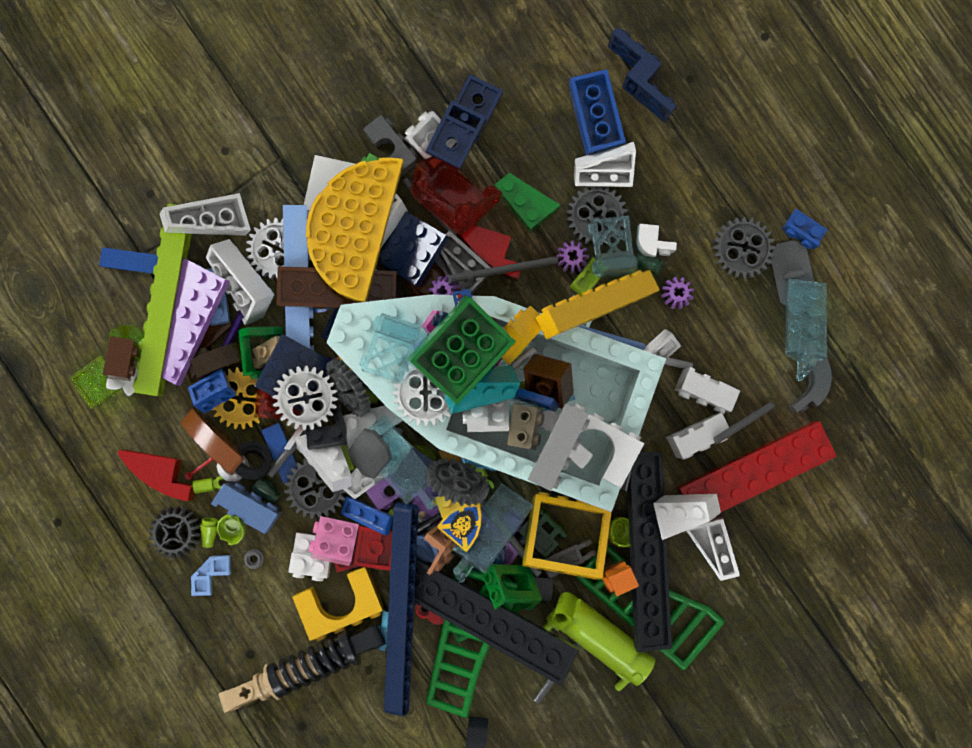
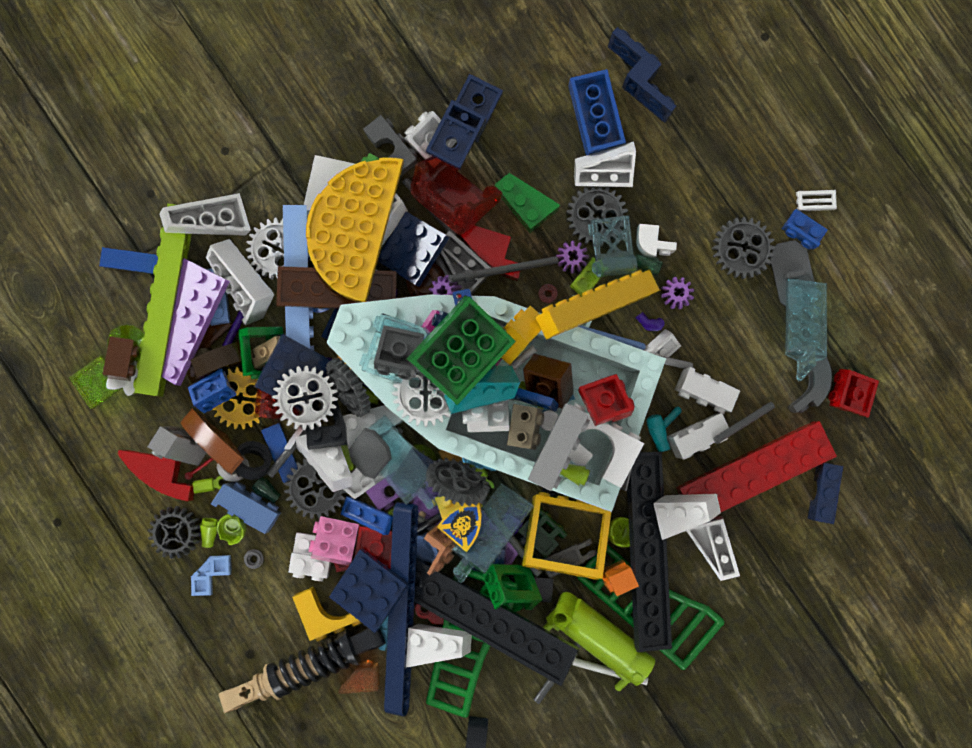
none -> light grey wedge [147,426,206,466]
none -> dark blue plate [329,548,409,633]
none -> clear orange slope [339,660,380,694]
none -> dark grey plate [374,325,425,380]
none -> white wedge [406,624,472,667]
none -> clear red plate [539,284,558,303]
none -> lime cone [560,464,590,486]
none -> white bar [573,658,648,685]
none -> red plate [578,374,635,426]
none -> dark purple arm [636,312,665,331]
none -> teal piece [646,407,682,452]
none -> white tile [796,190,837,211]
none -> dark blue arch [807,463,843,524]
none -> red plate [828,369,879,418]

